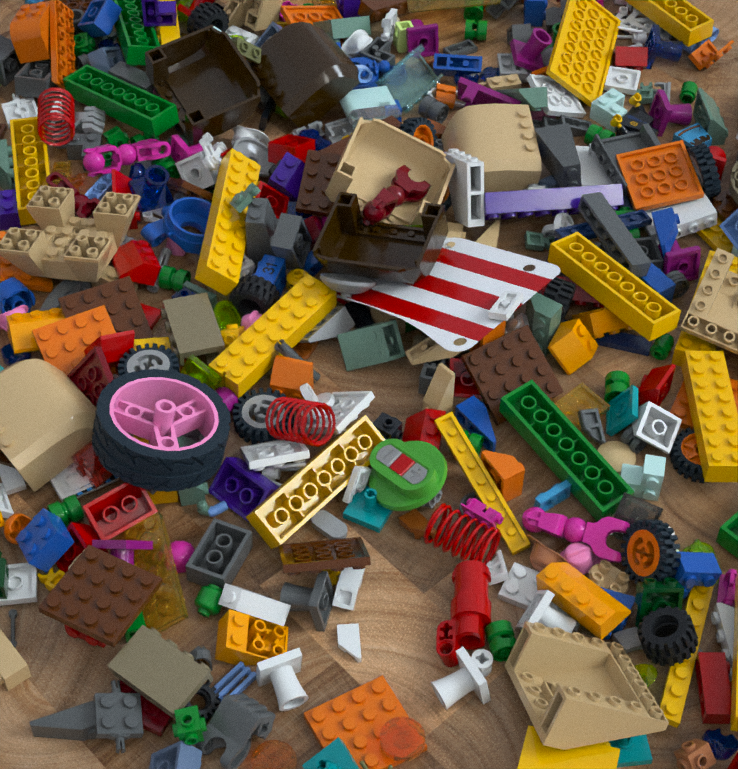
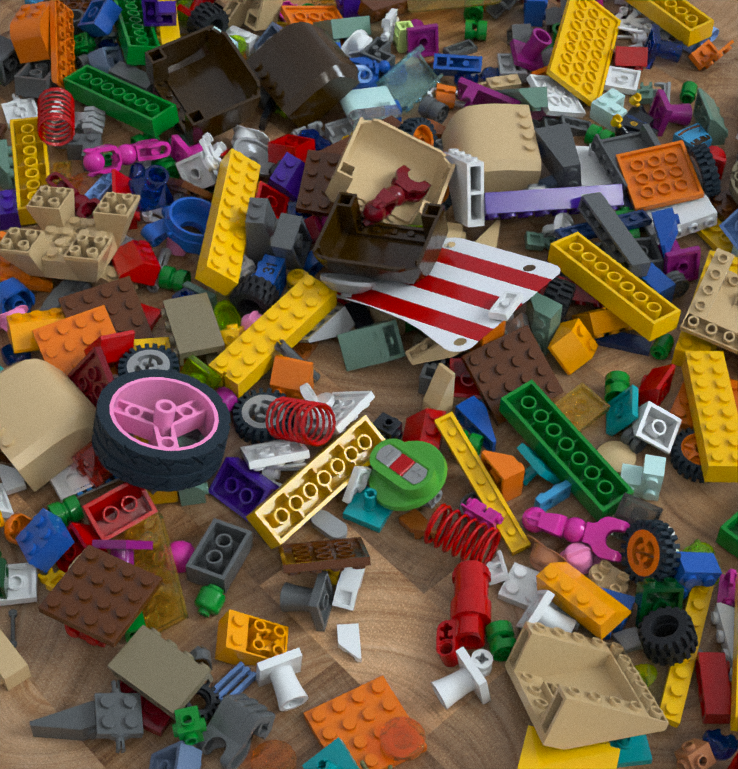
green brick [103,126,130,152] -> none
arm [196,500,228,517] -> none
white slope [218,583,291,626] -> none
sand green plate [230,182,261,213] -> none
olive bracket [231,37,262,64] -> none
dark grey tile [577,408,606,445] -> none
none -> teal tile [517,443,561,486]

